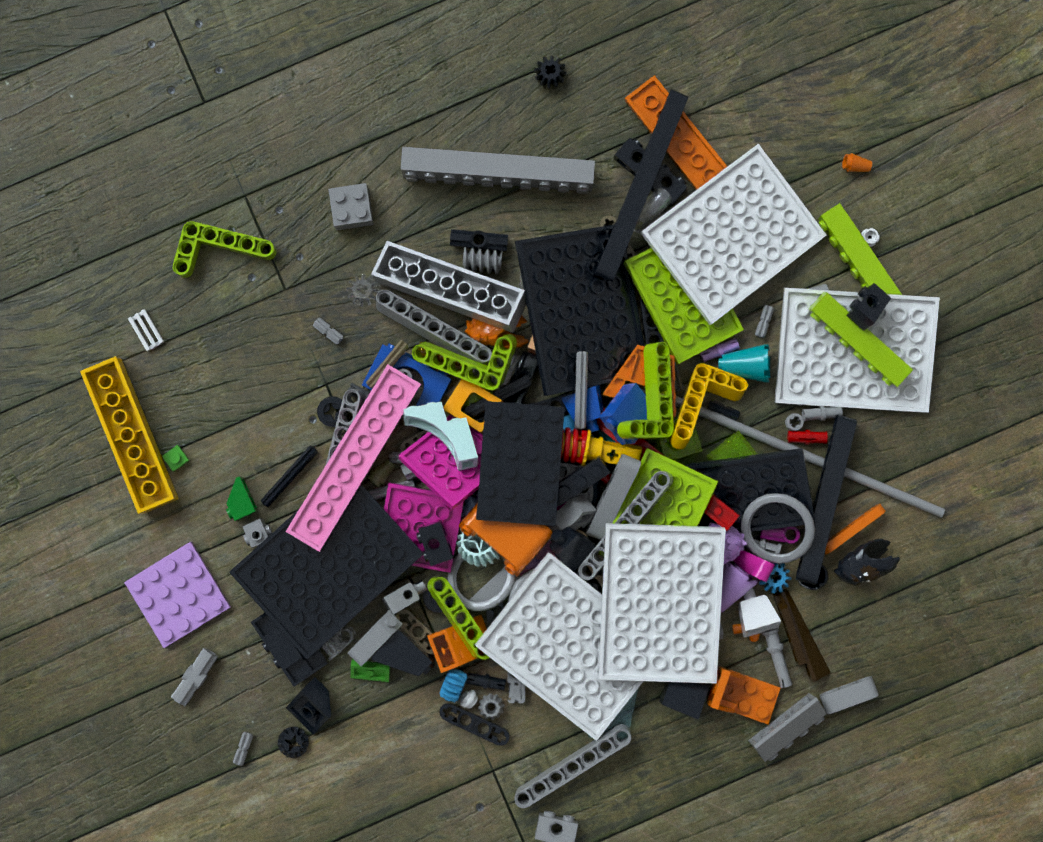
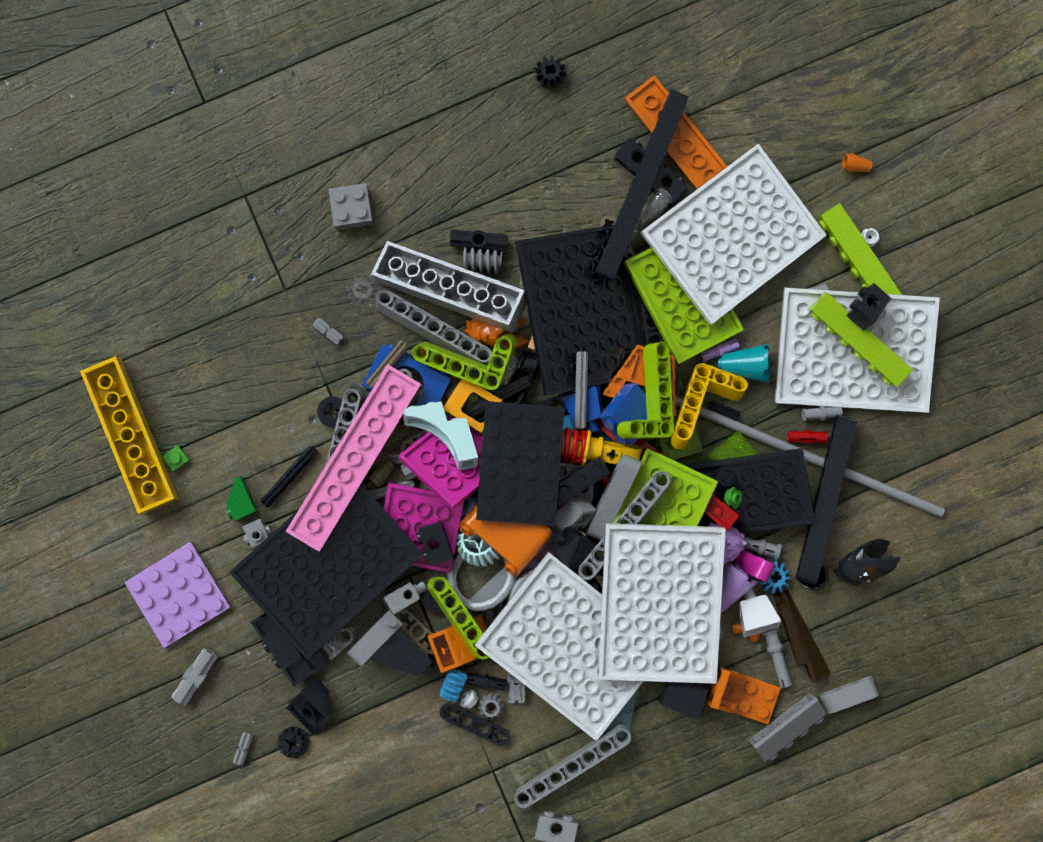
white tile [128,309,164,352] -> none
lime beam [173,221,277,278] -> none
bright green plate [350,660,390,682] -> none
light grey brick [401,147,595,194] -> none
light grey wedge [741,493,815,564] -> none
light grey piece [755,305,774,338] -> none
magenta piece [760,526,800,544] -> none
light grey bush [785,413,804,431] -> none
orange beam [825,503,886,555] -> none
none -> bright green plate [724,487,742,509]

